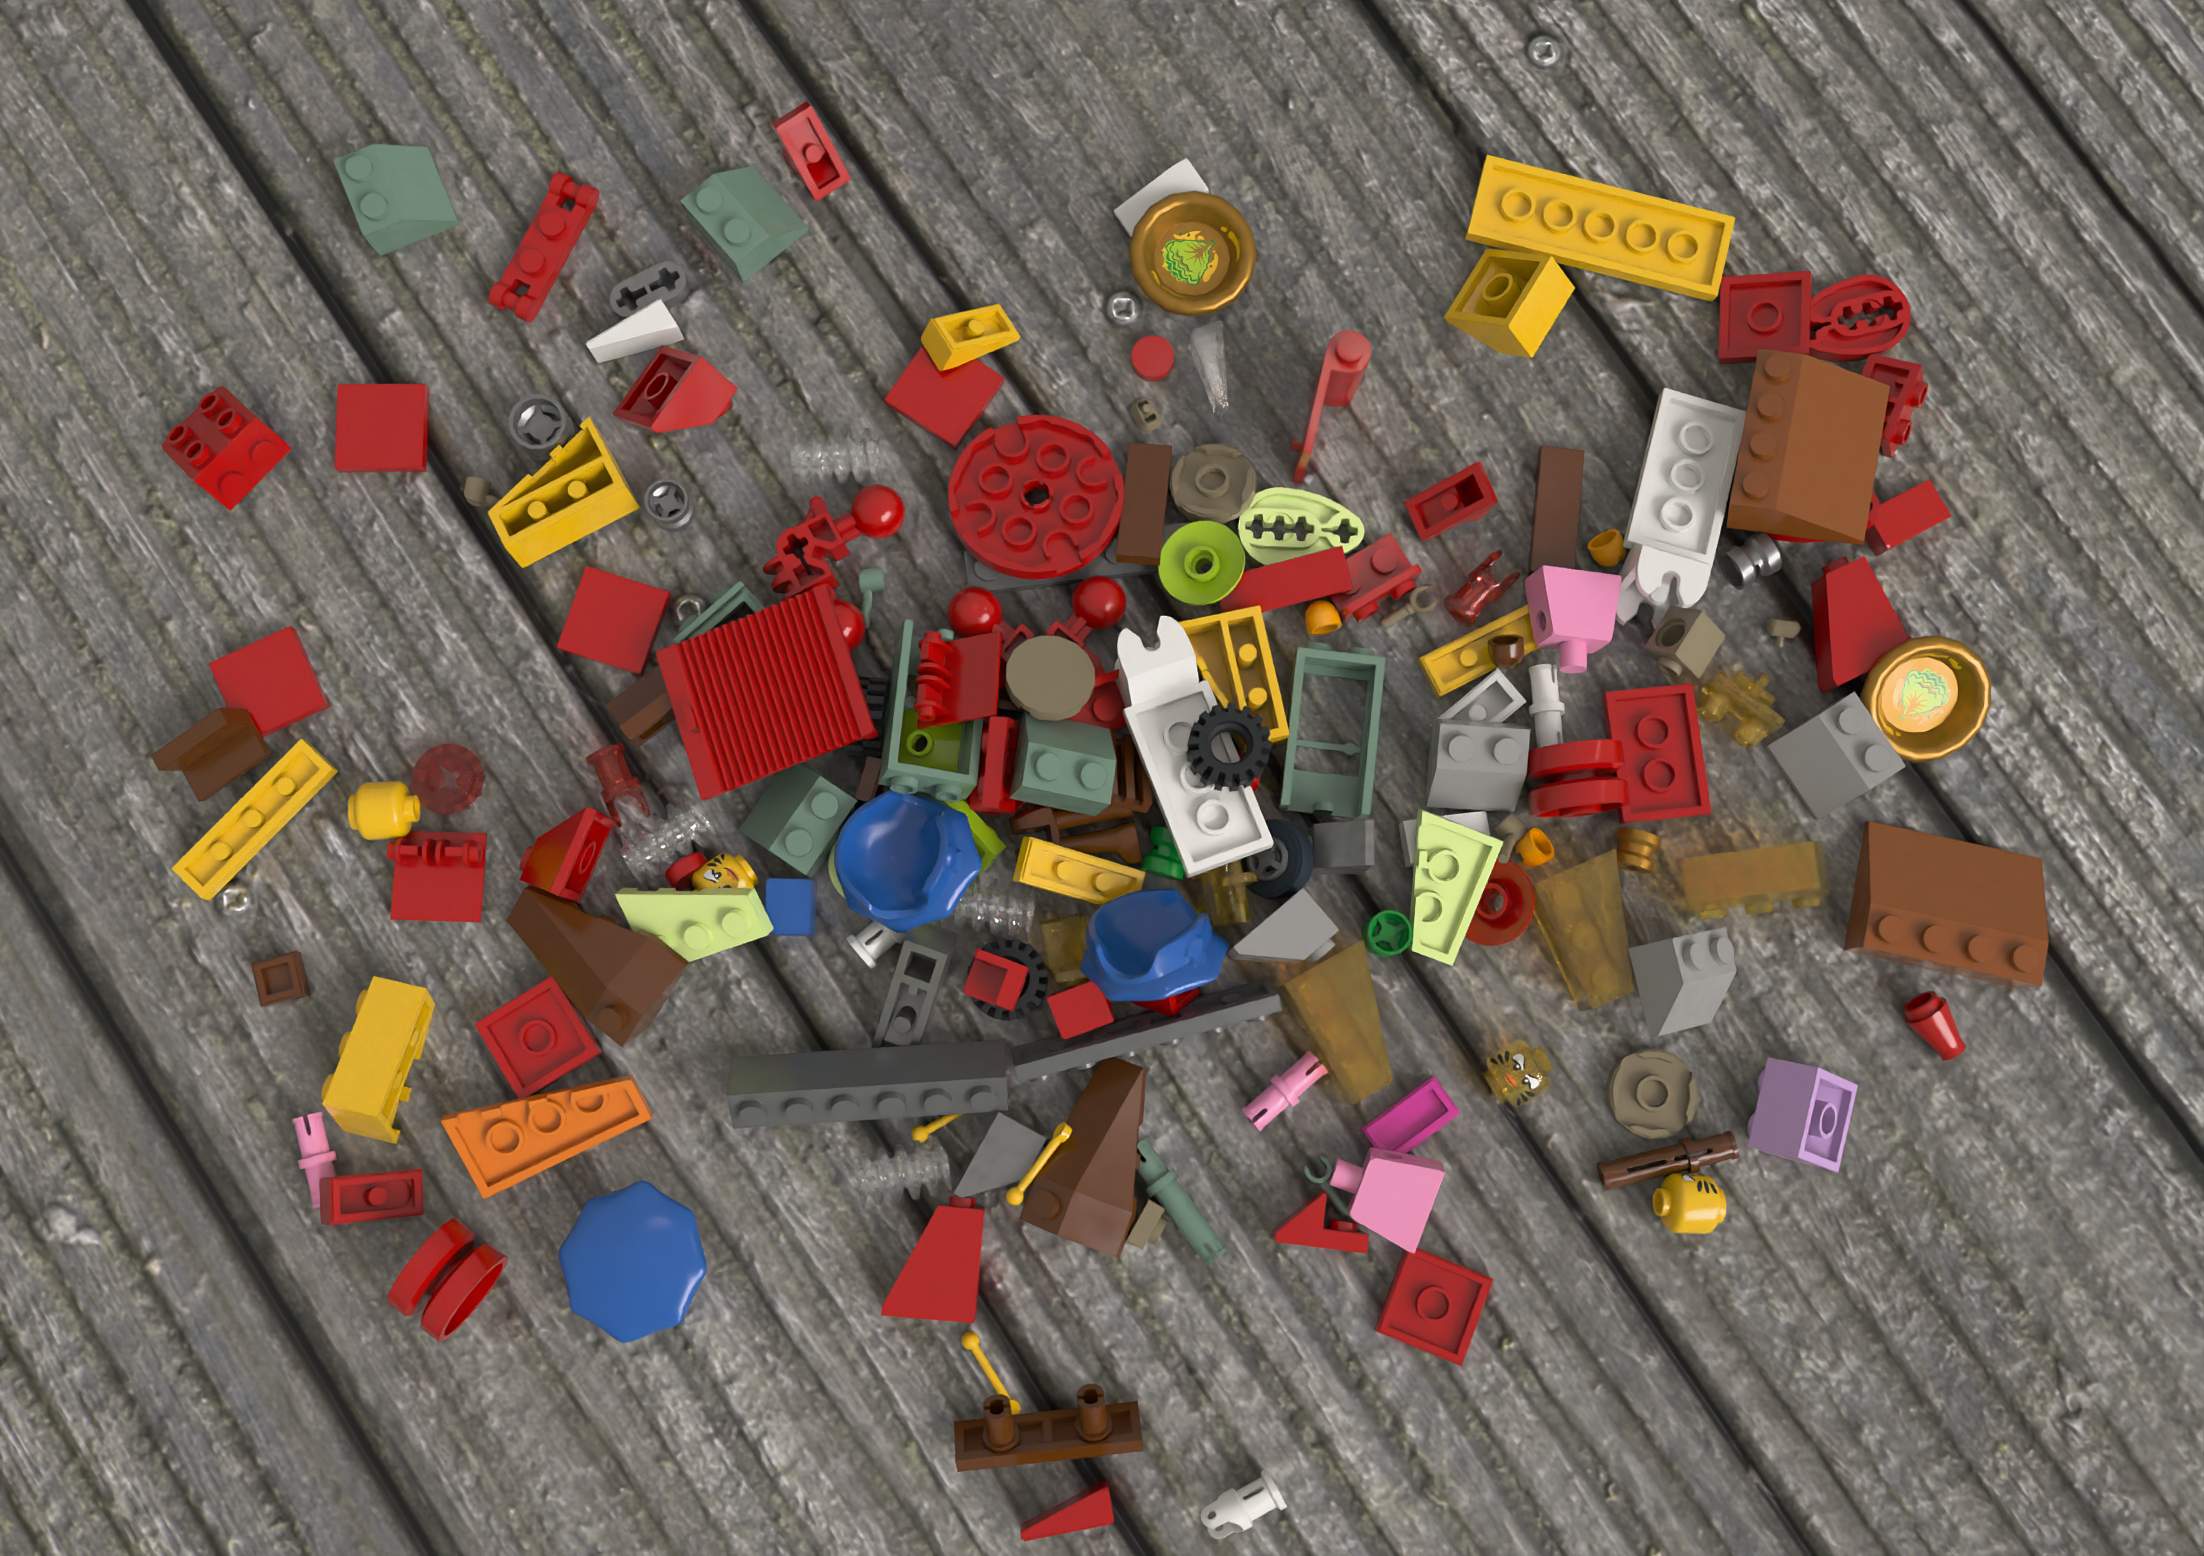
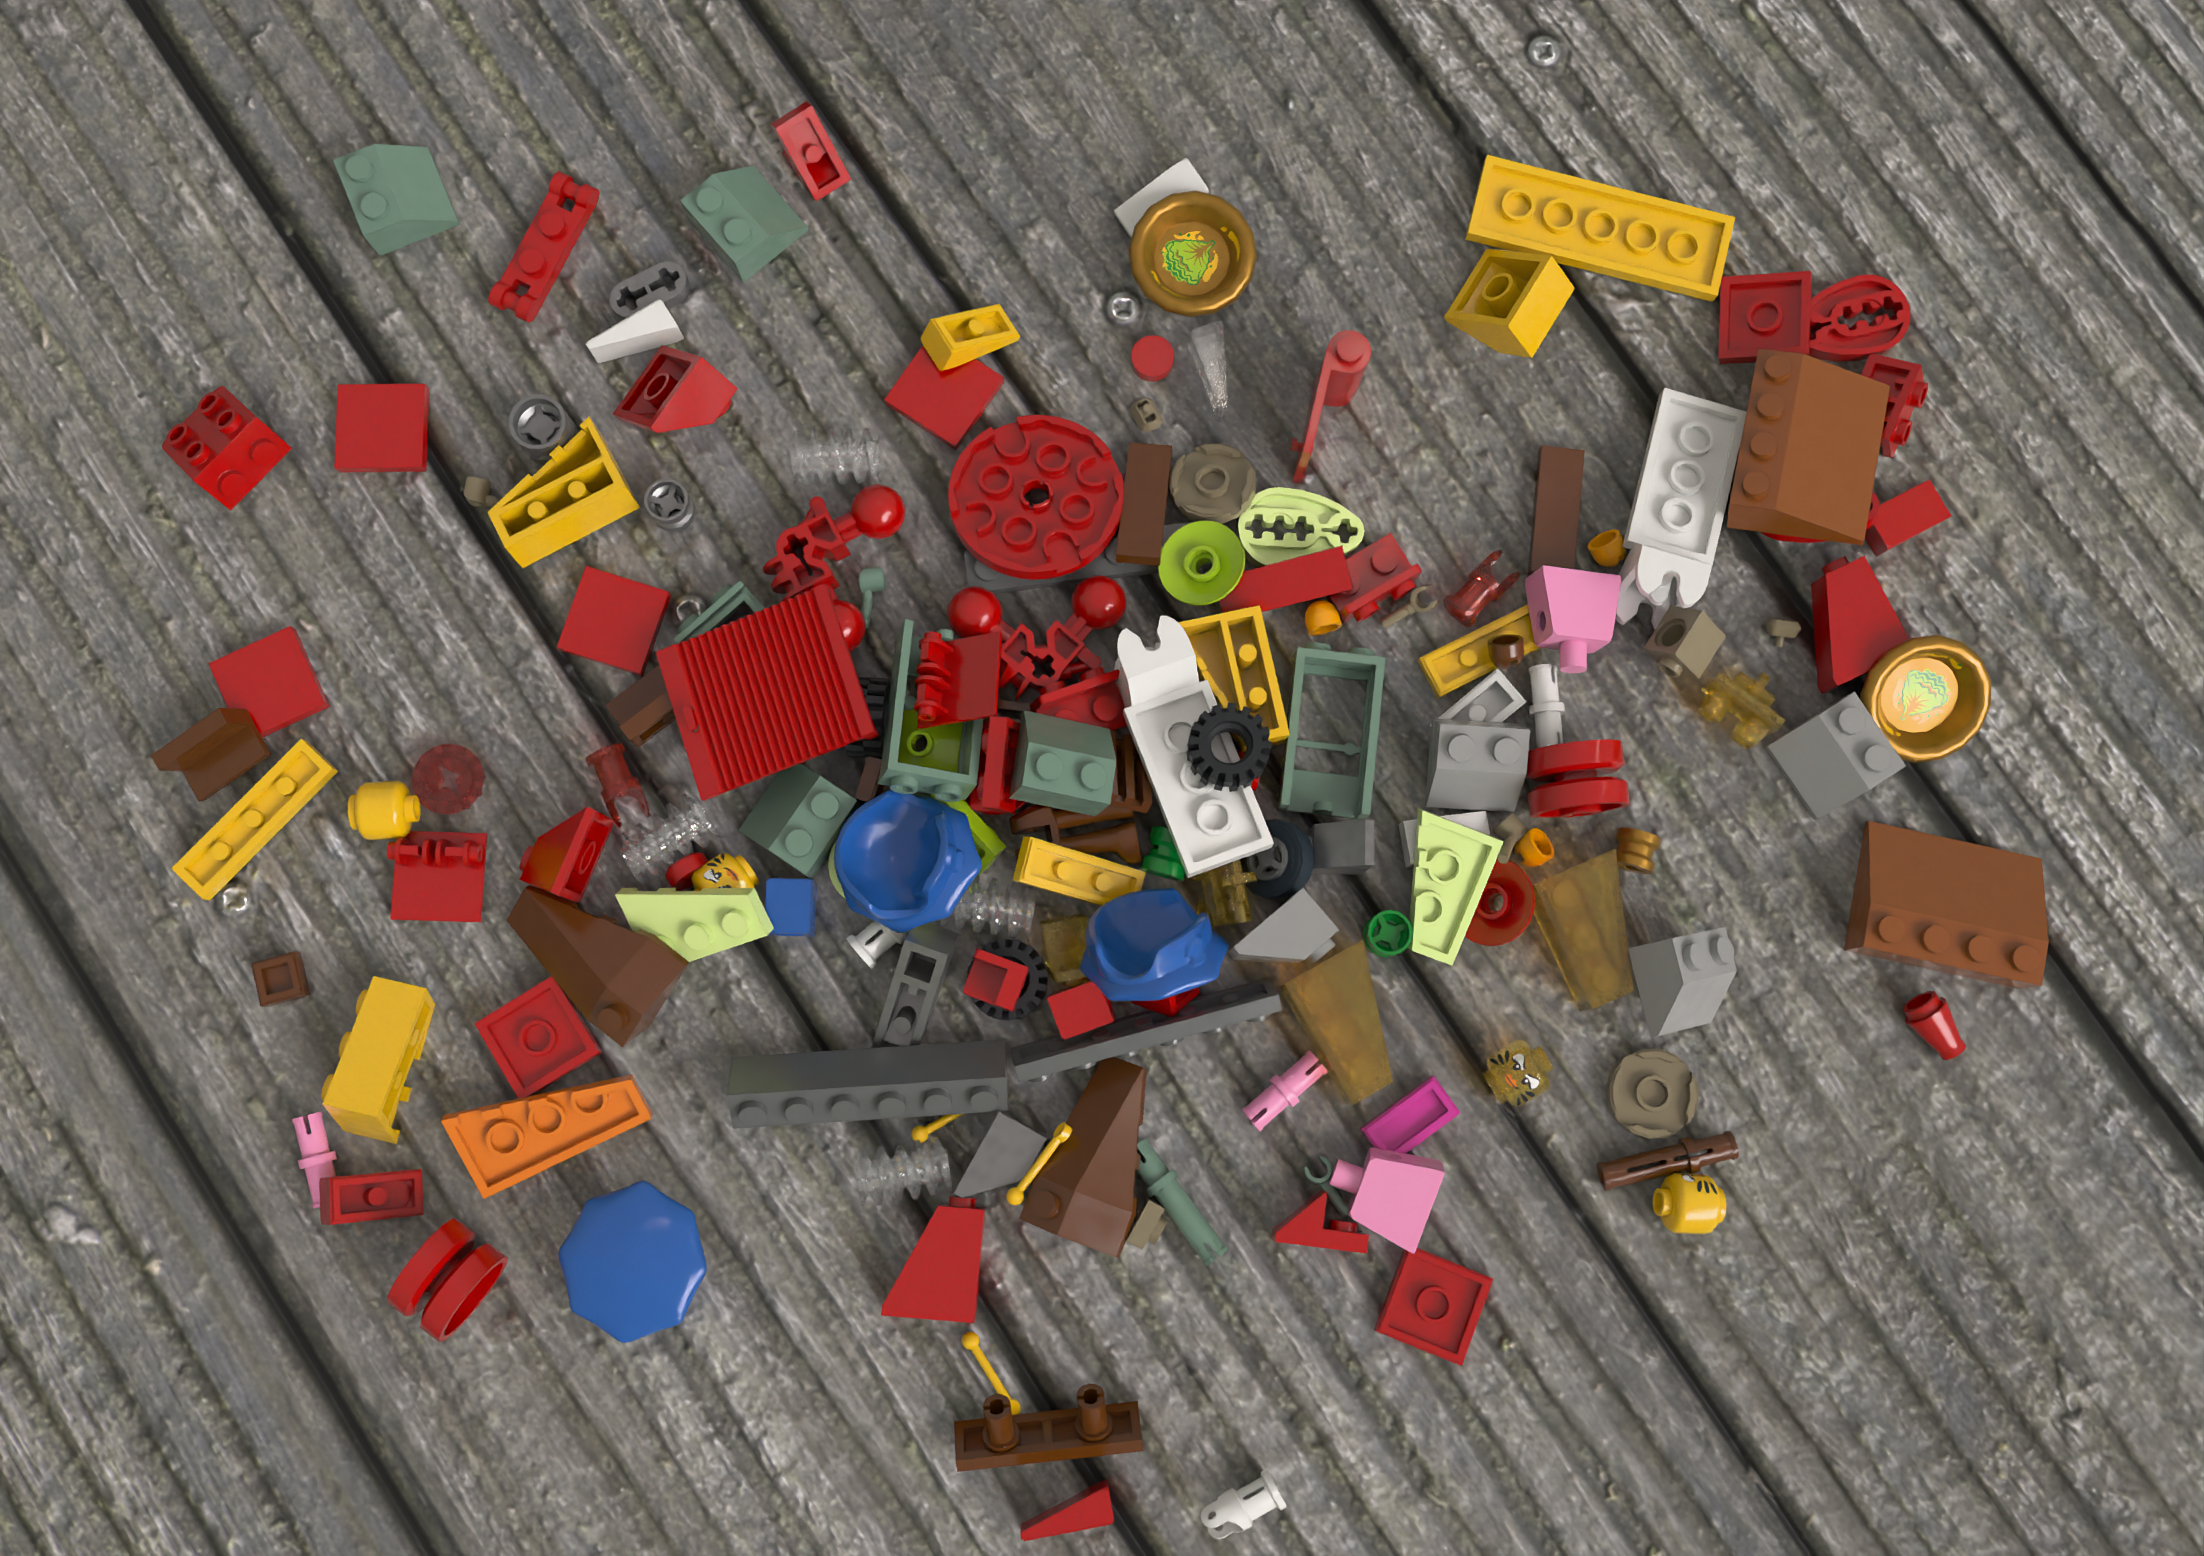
dark tan tile [1005,635,1095,721] -> none
red slope [1404,462,1498,541] -> none
red plate [1601,683,1712,825] -> none
clear yellow wedge [1681,840,1830,921] -> none
flat silver wheel [1719,532,1782,590] -> none
lavender slope [1747,1057,1858,1173] -> none

